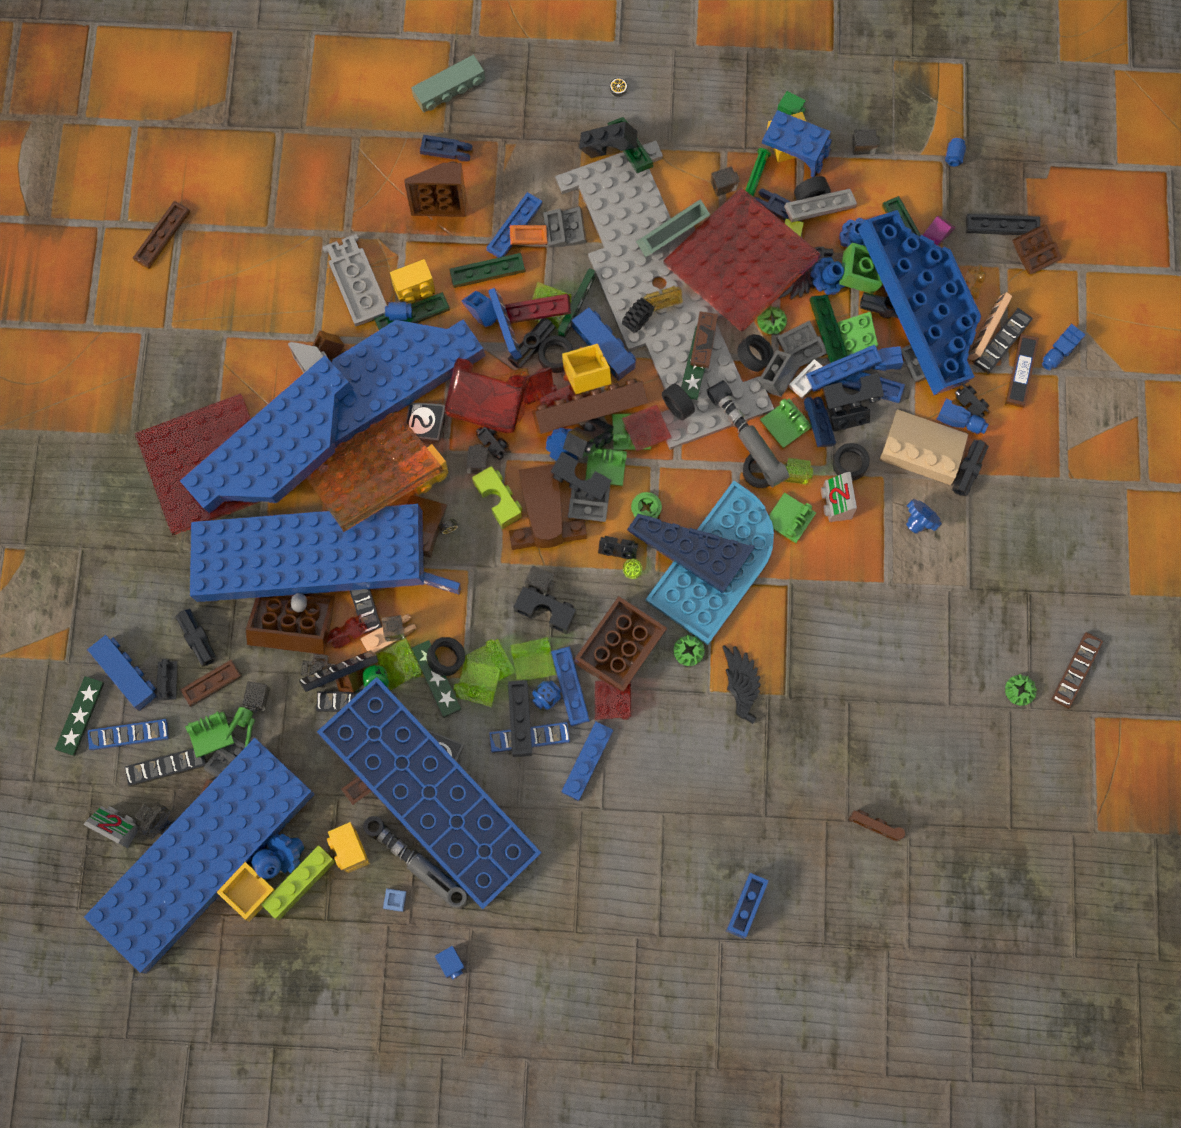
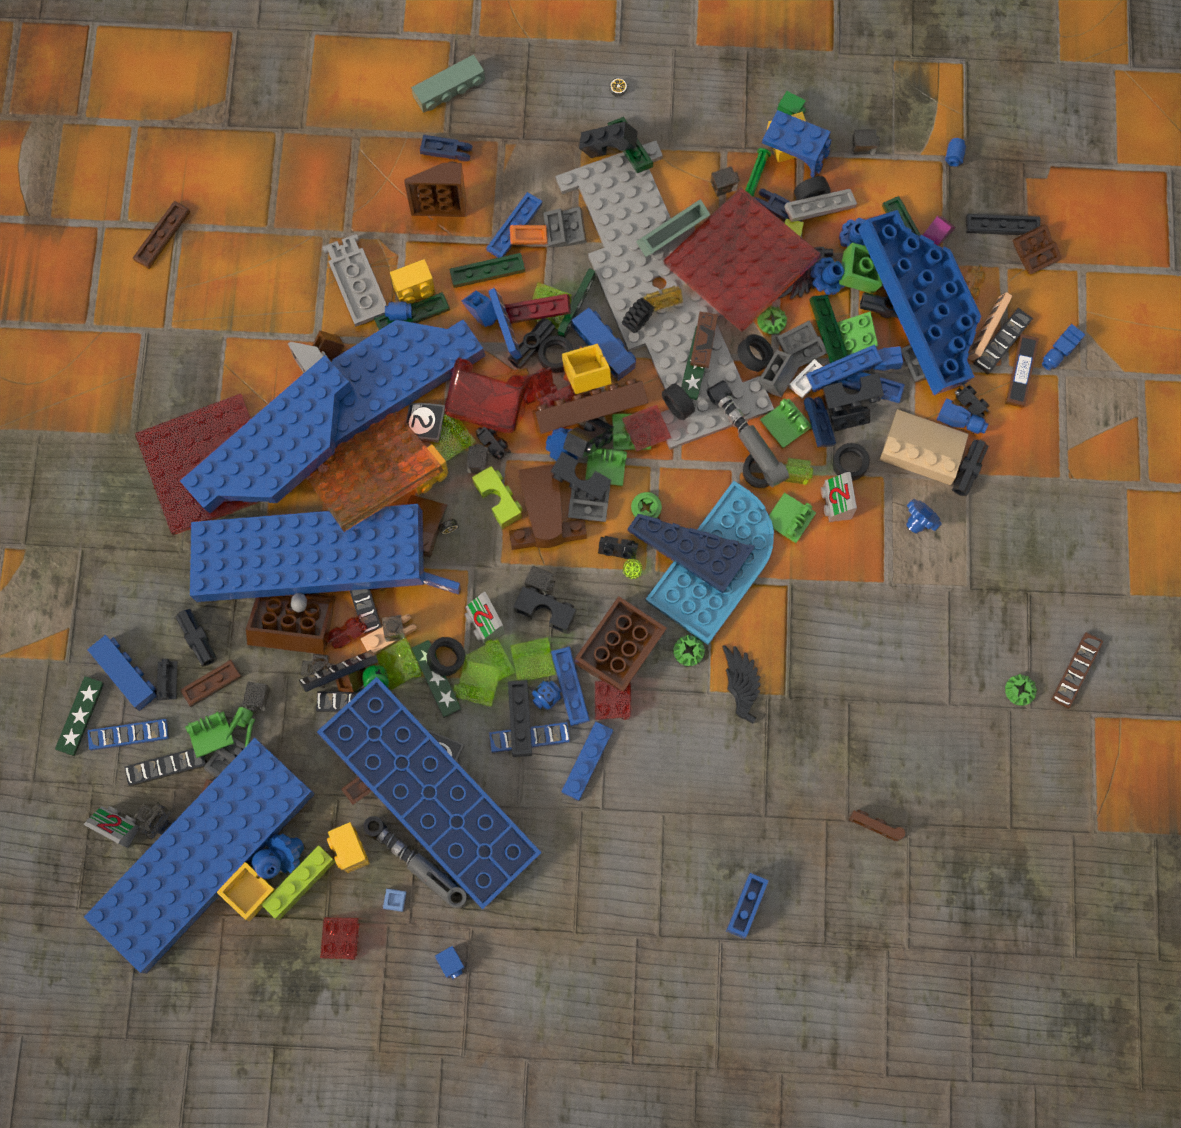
none -> clear red hinge [320,918,360,960]
none -> clear neon green hinge [429,413,476,462]
none -> light grey slope [465,592,505,644]

